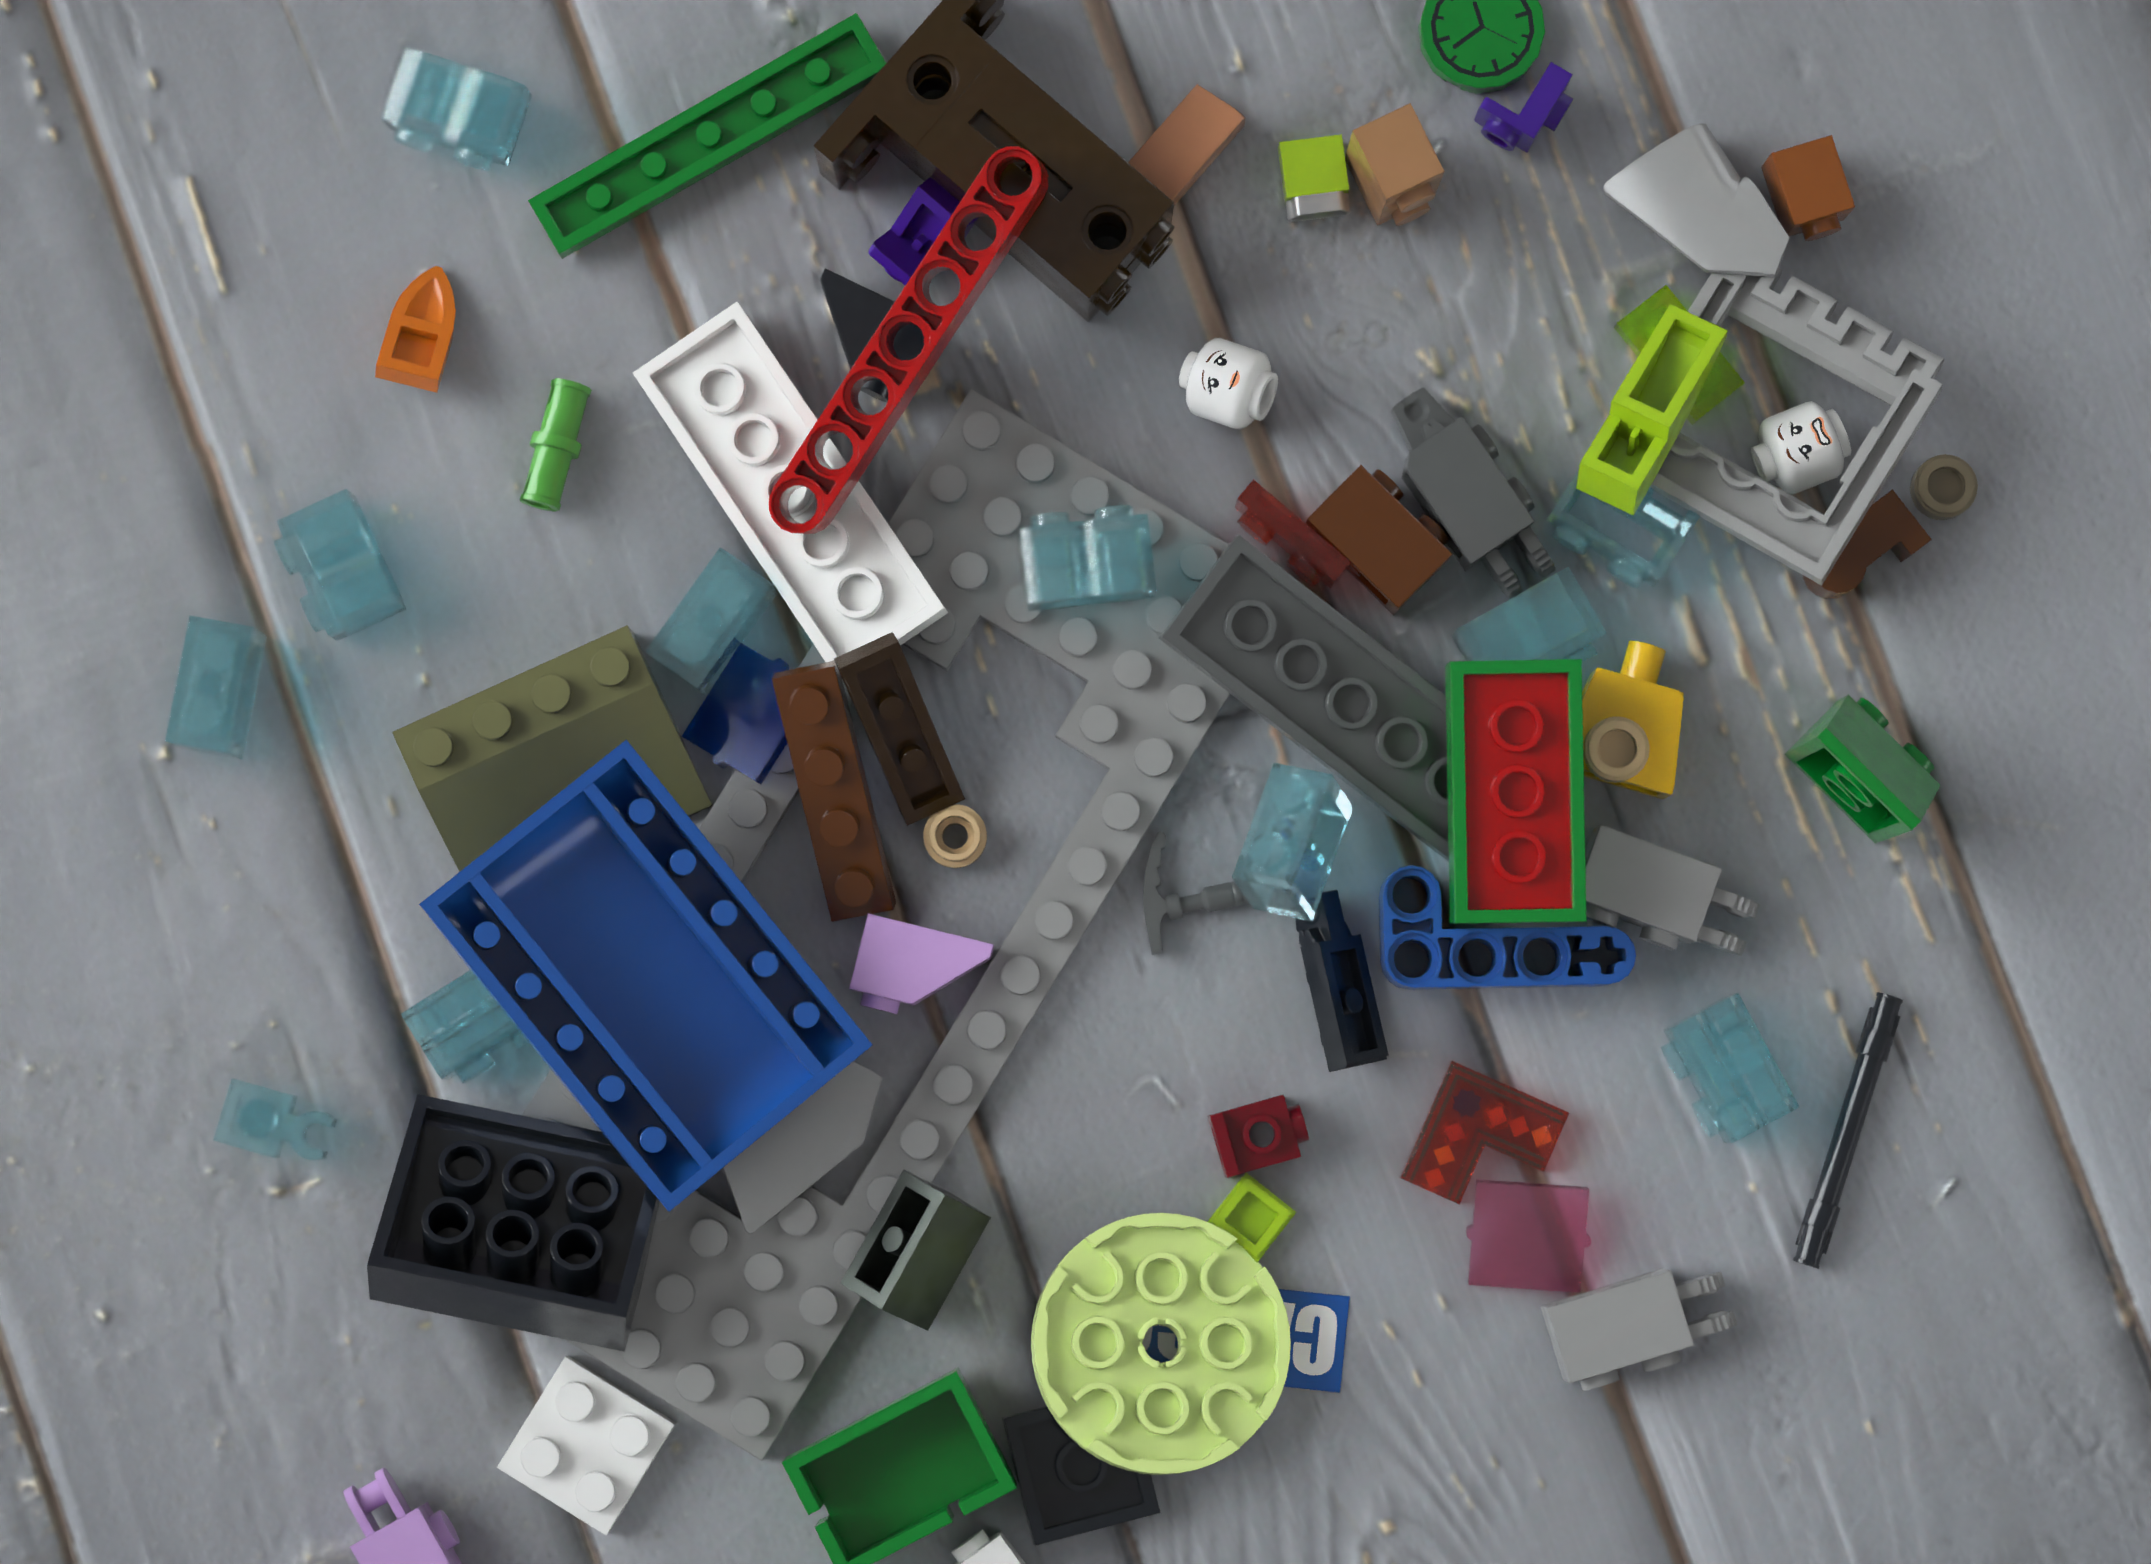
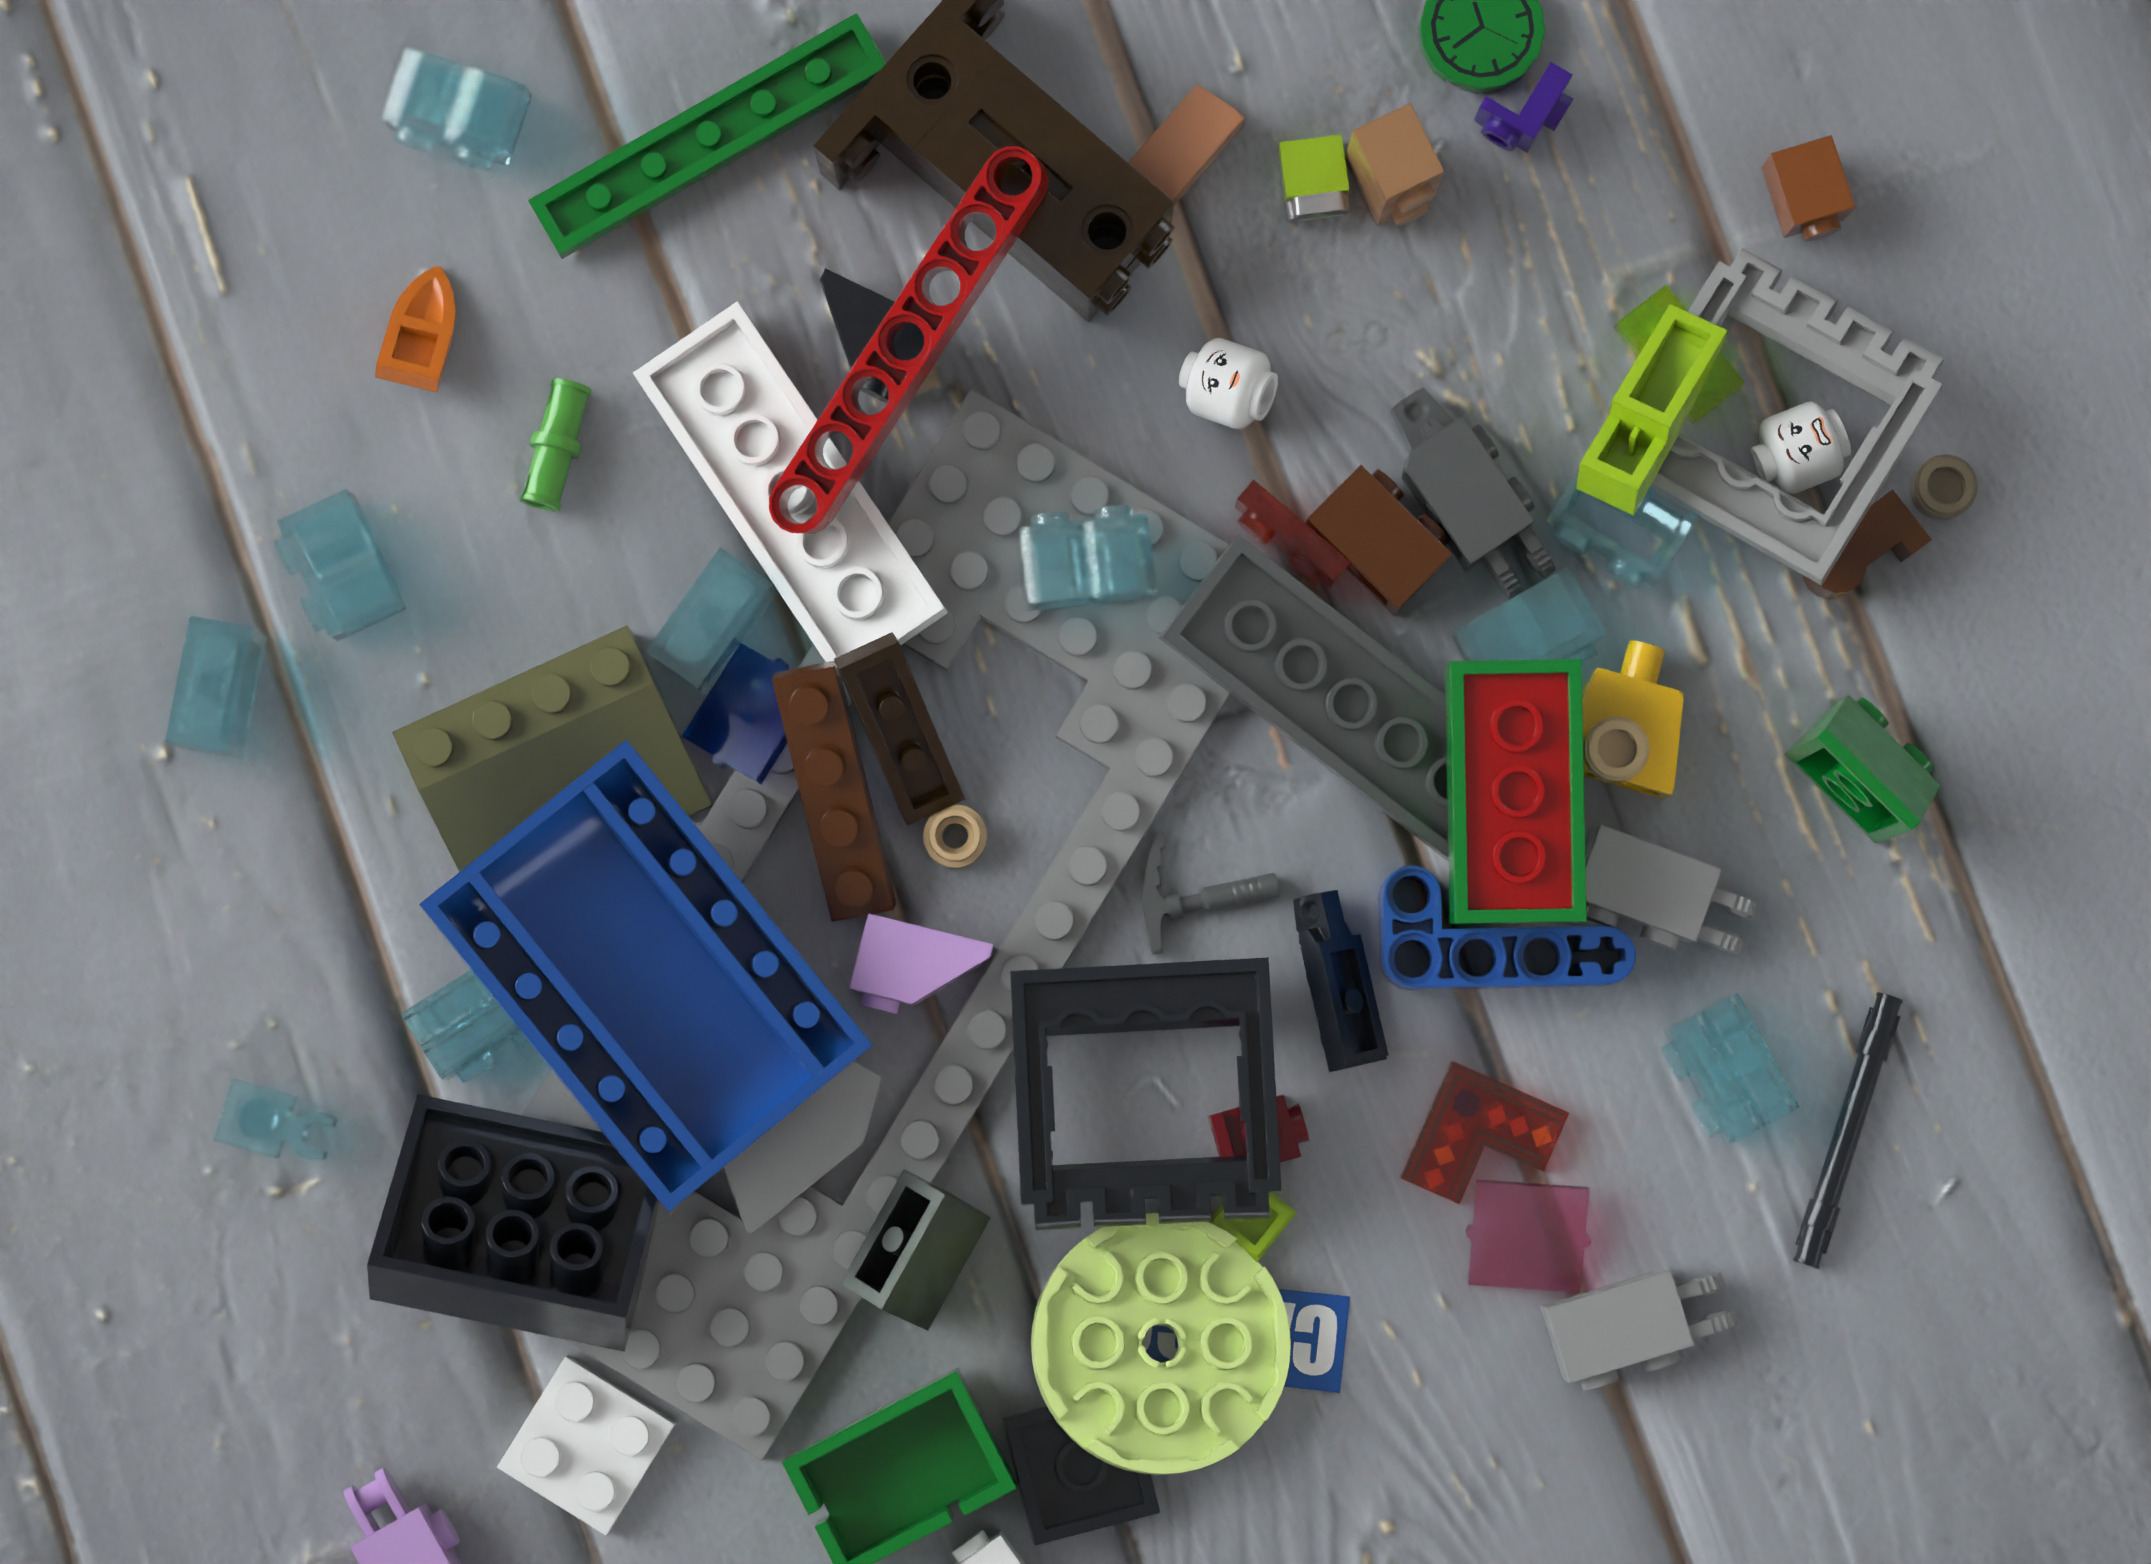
dark purple bracket [868,177,978,285] -> none
clear light blue brick [1232,763,1353,921] -> none
light grey panel [1603,123,1790,278] -> none
none -> black hinge [1010,957,1282,1230]

